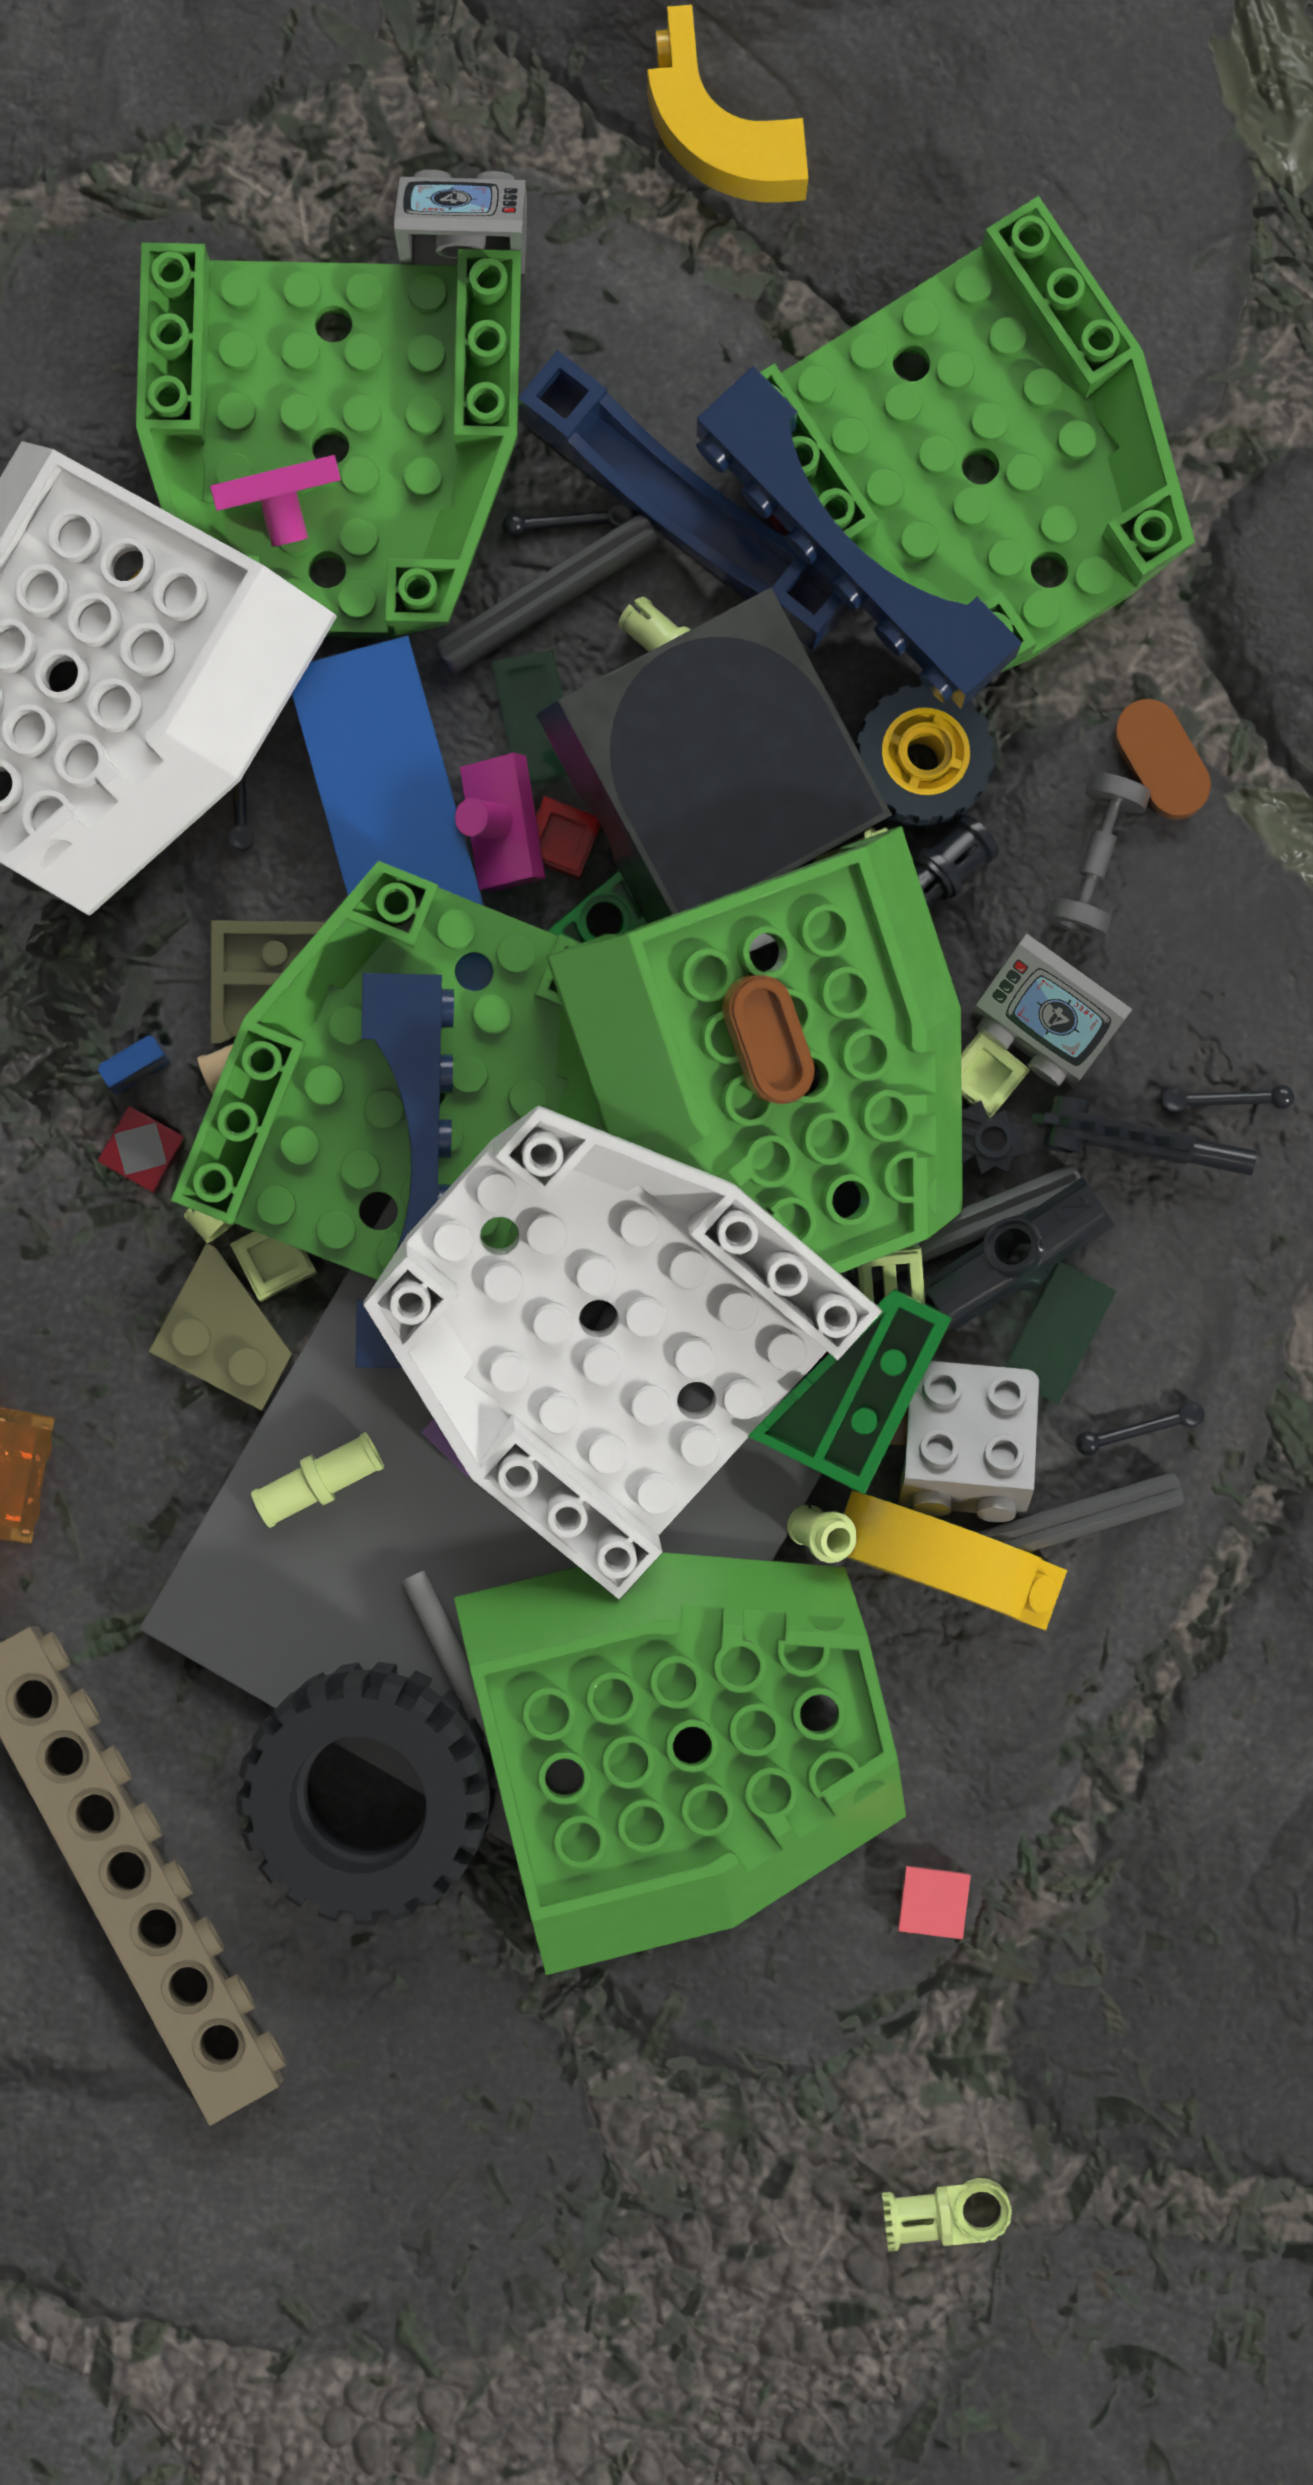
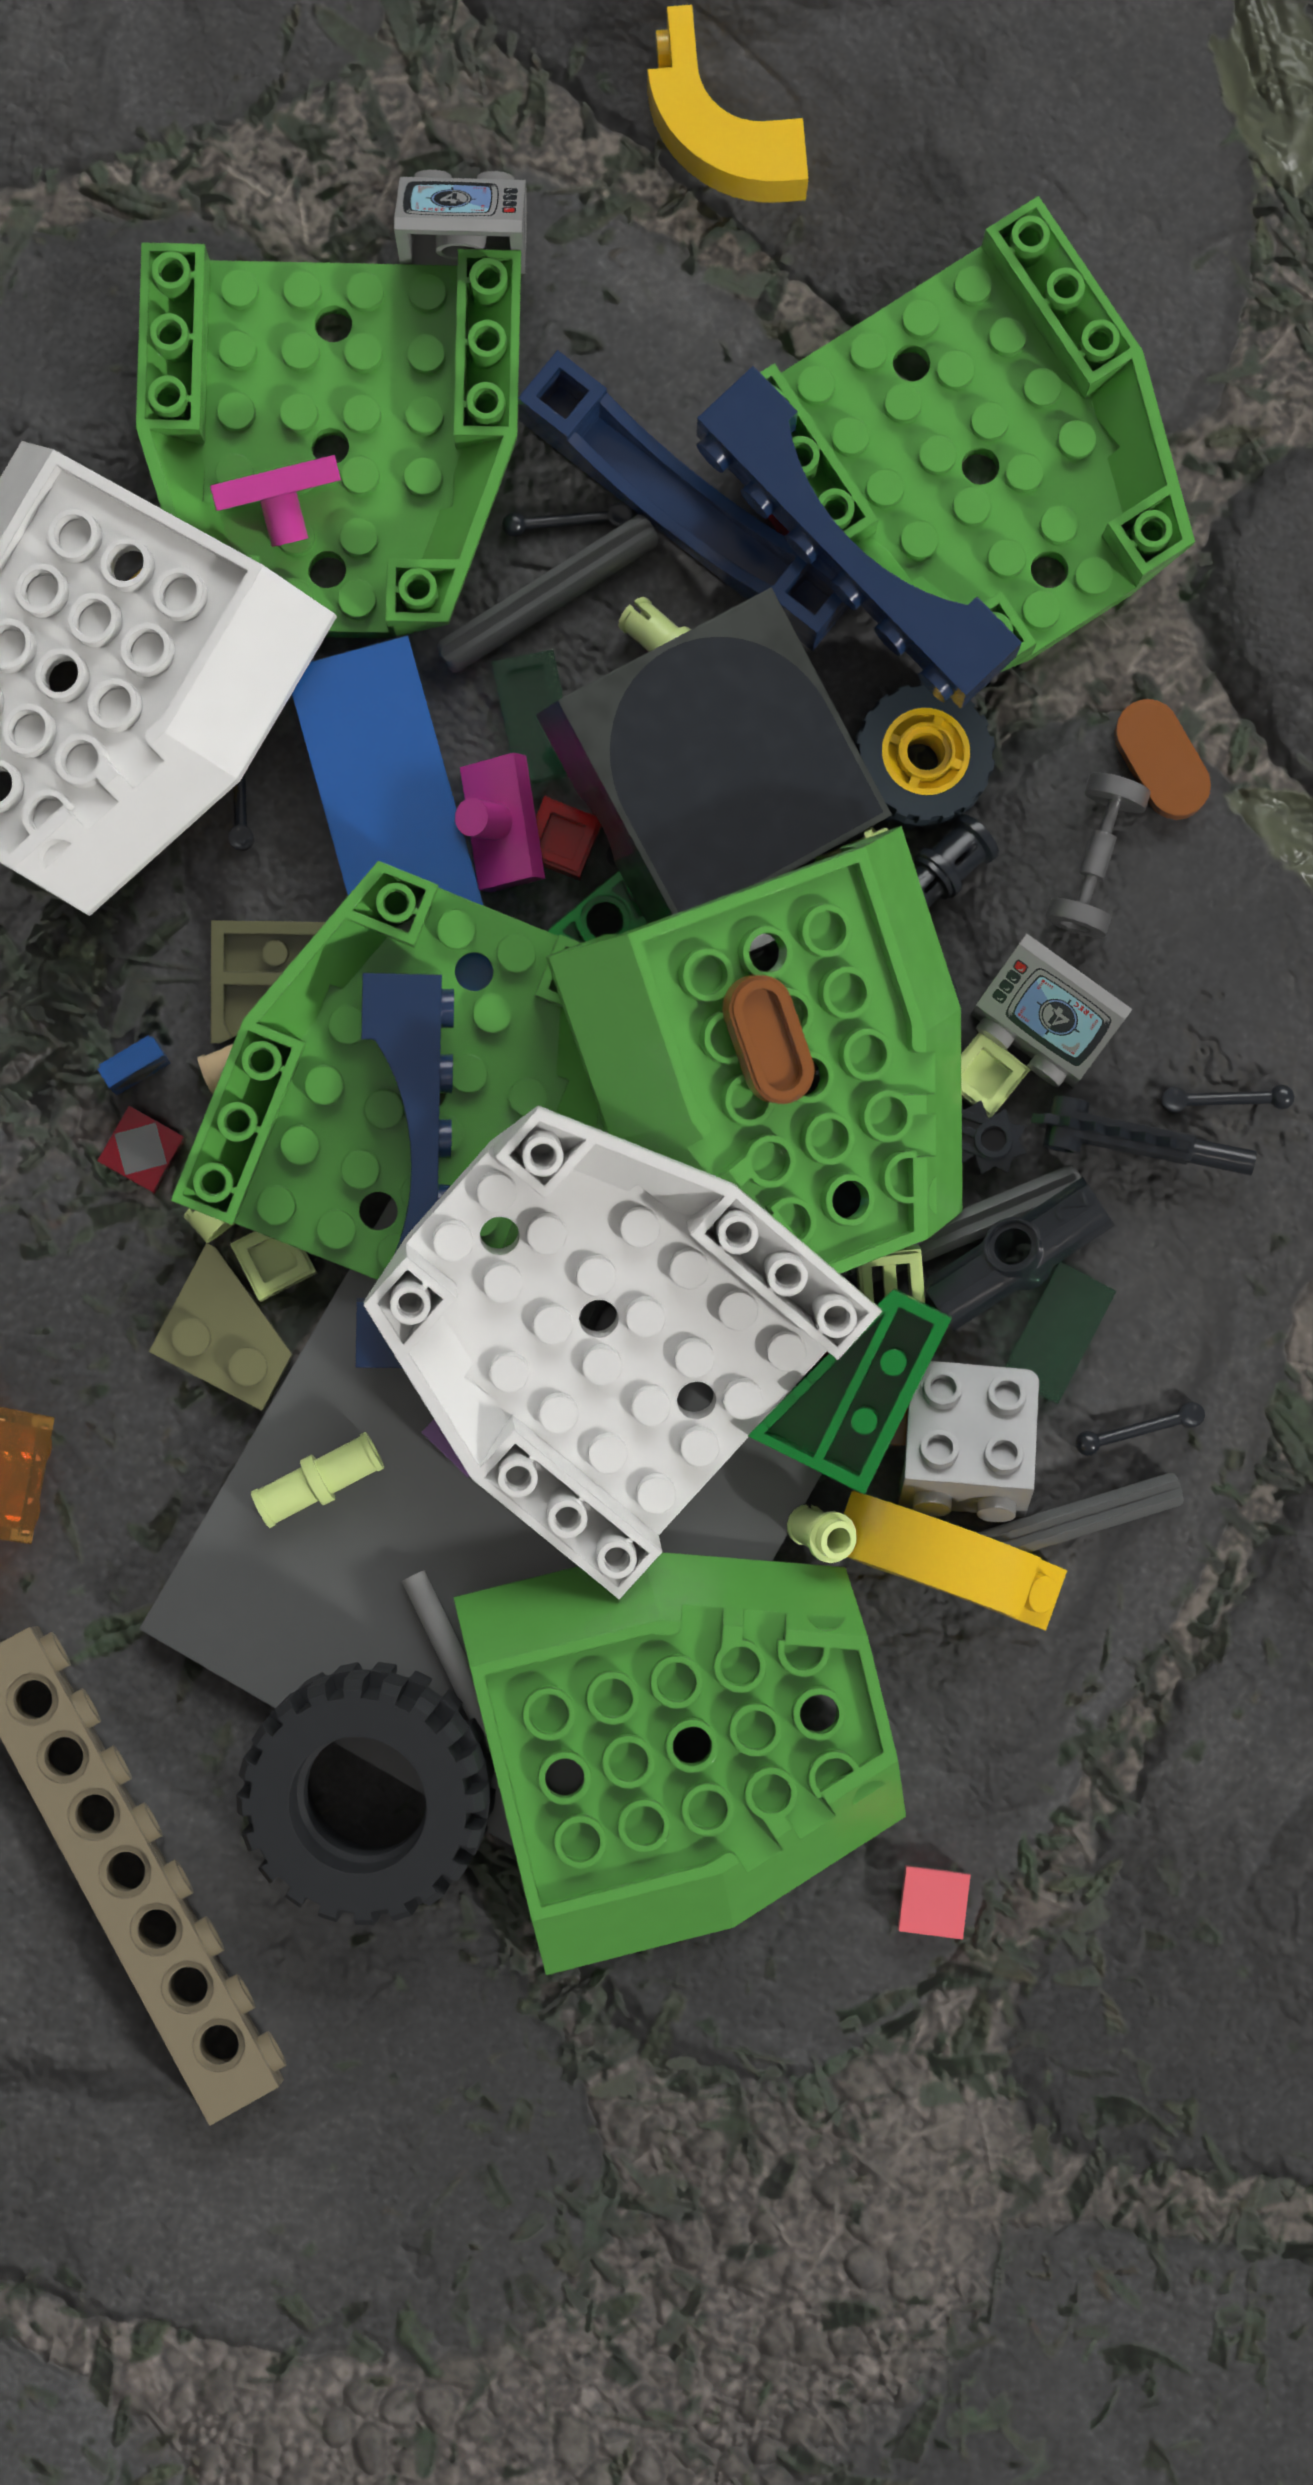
yellowish green connector [882,2178,1012,2252] -> none

